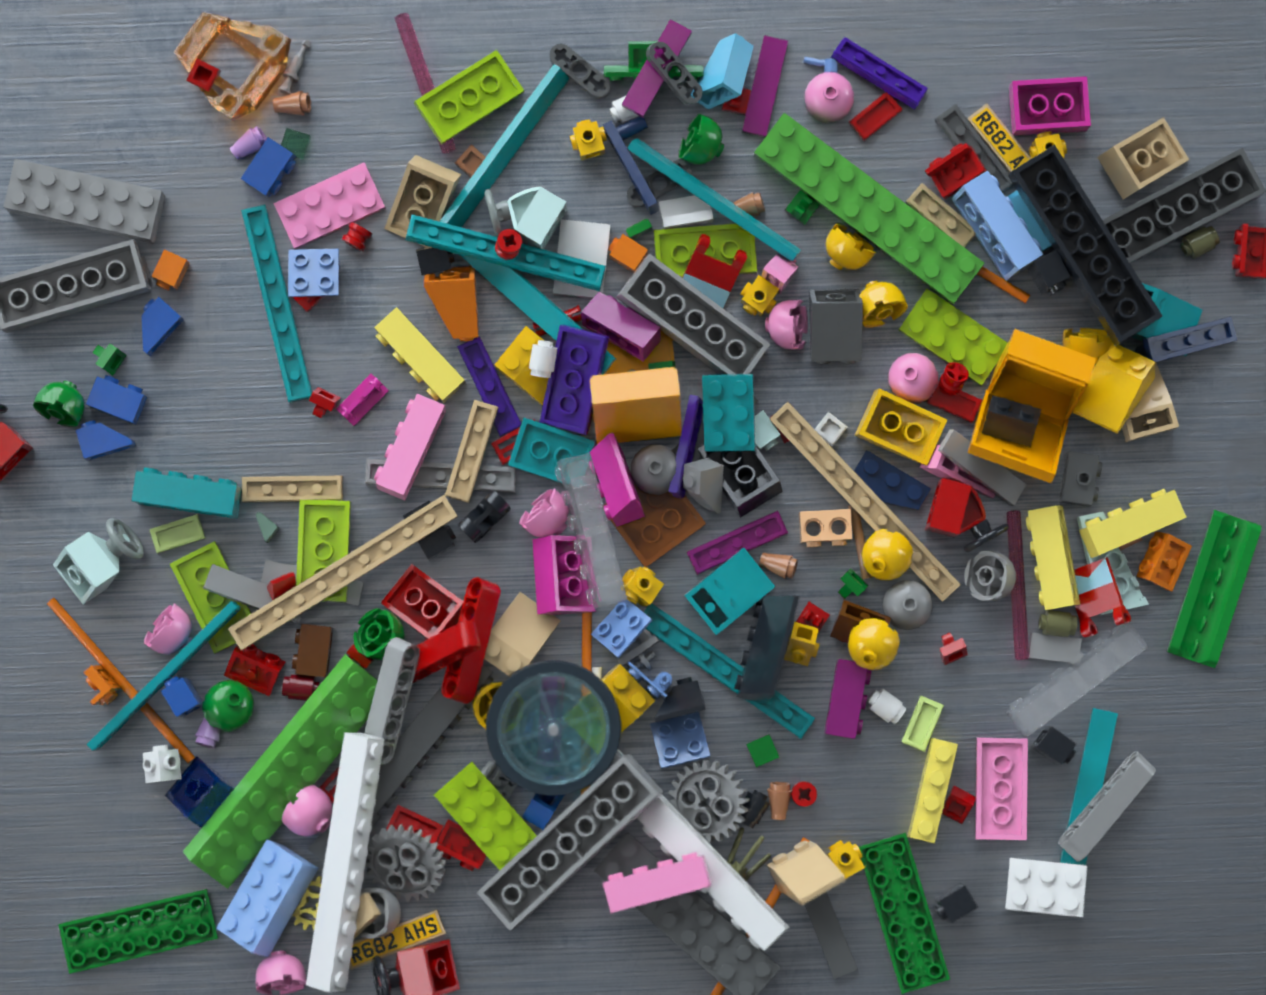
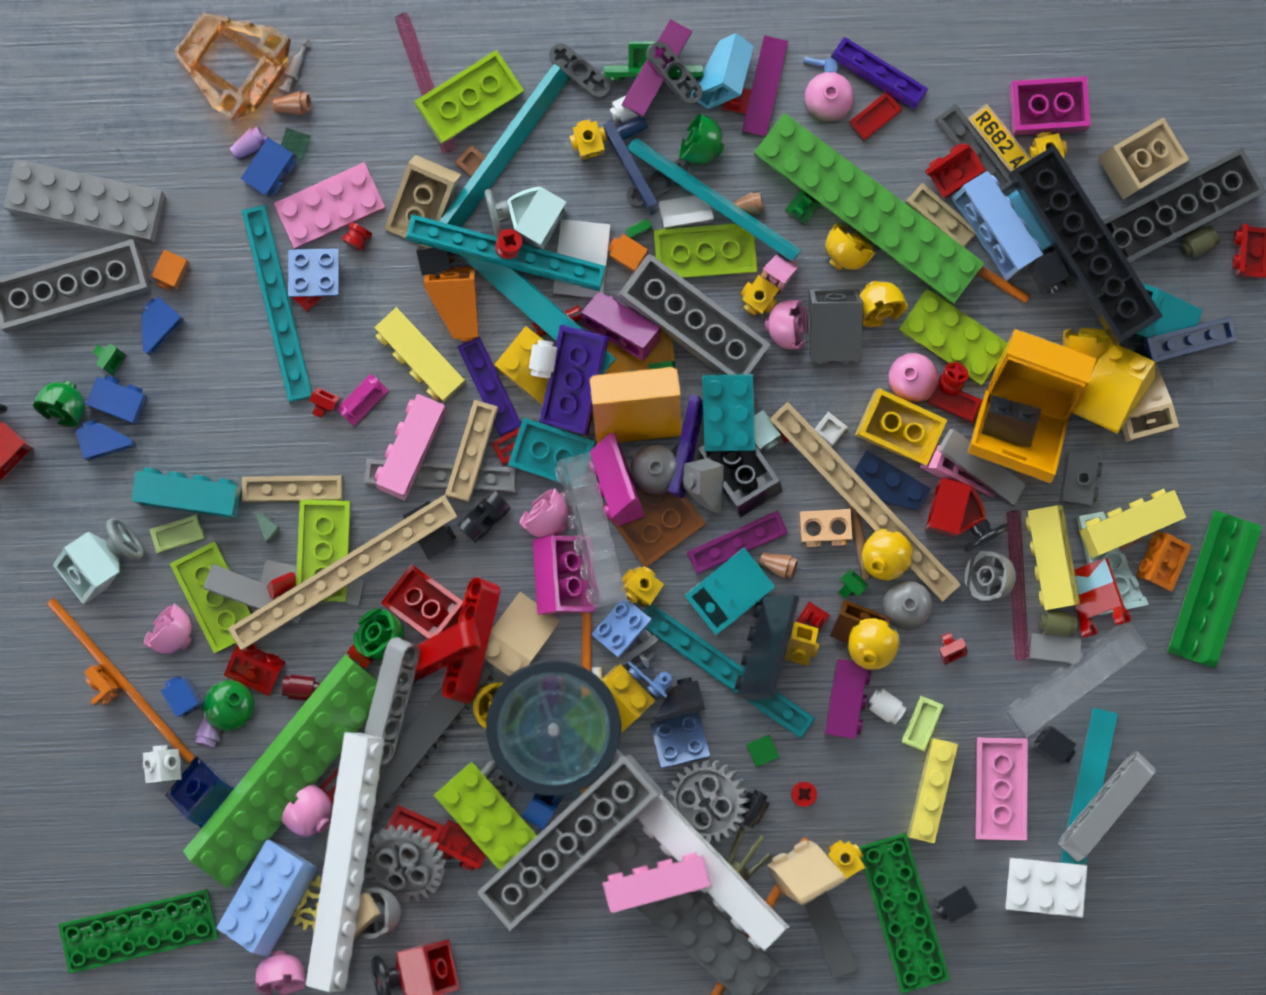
teal tile [86,601,241,751] -> none
red slope [186,58,221,92] -> none
reddish brown brick [292,624,334,678] -> none
tile [349,909,446,970] -> none
red flag [682,234,747,308] -> none
nougat cone [767,782,792,820] -> none
red slope [942,786,976,824] -> none

